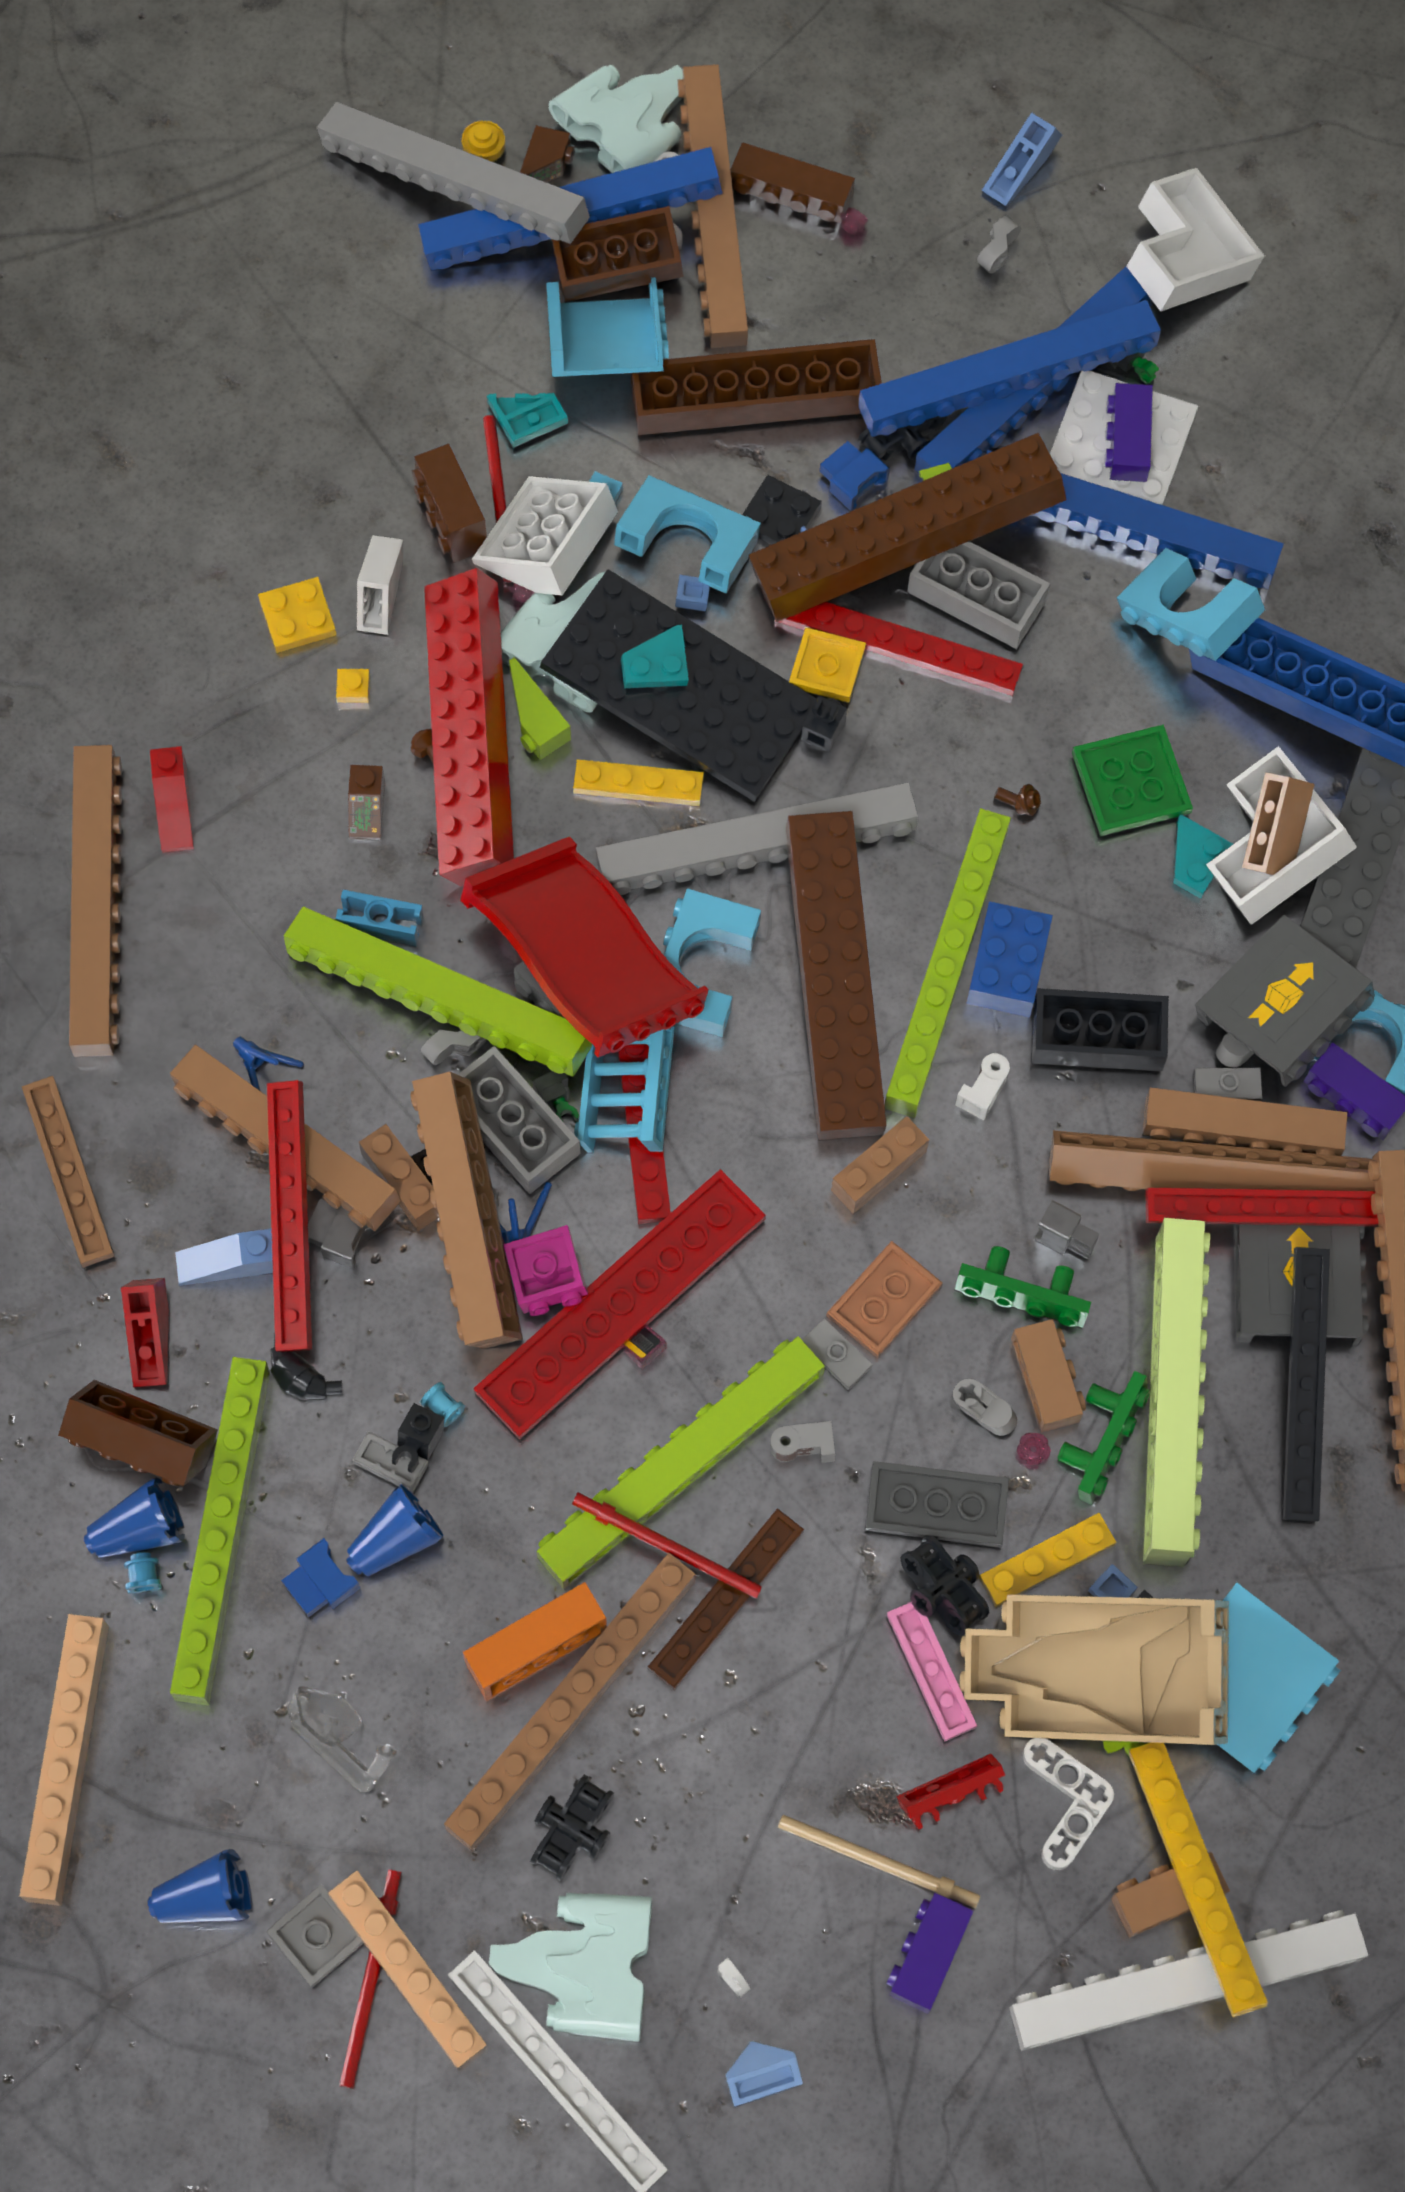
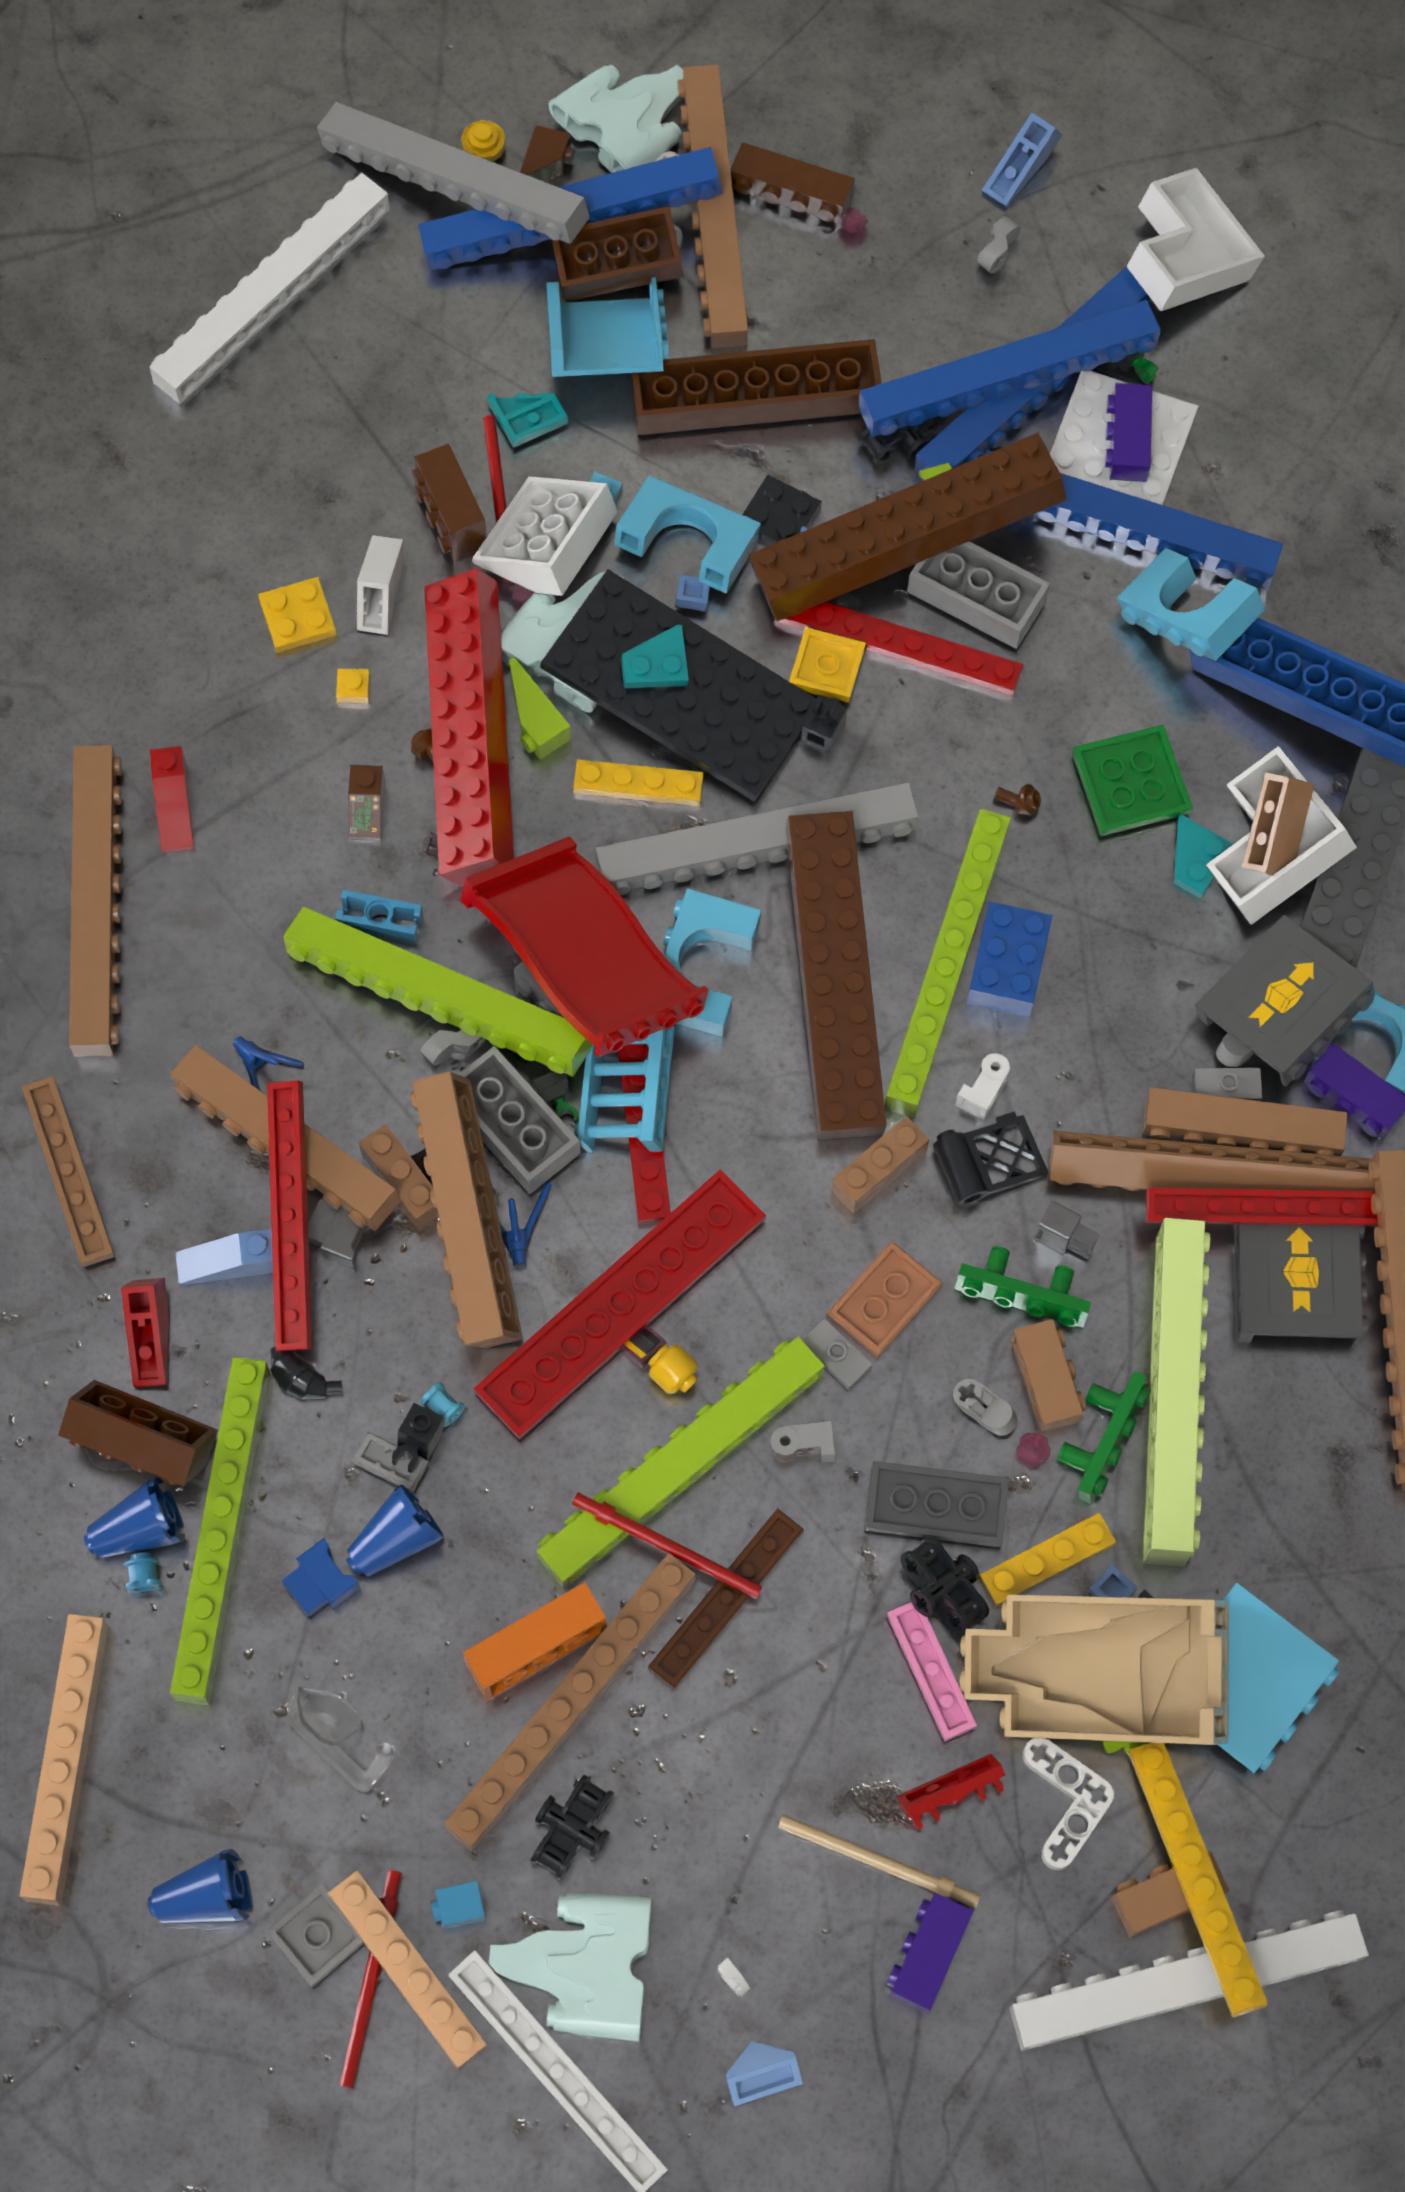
dark pink plate [503,1225,588,1316] -> none
blue piece [820,441,890,511] -> none
black brick [1032,988,1169,1071] -> none
black plate [1283,1247,1330,1522] -> none
none -> white brick [150,173,390,405]
none -> dark azure brick [431,1881,486,1930]
none -> yellow head [648,1344,698,1394]
none -> black piece [933,1111,1049,1206]

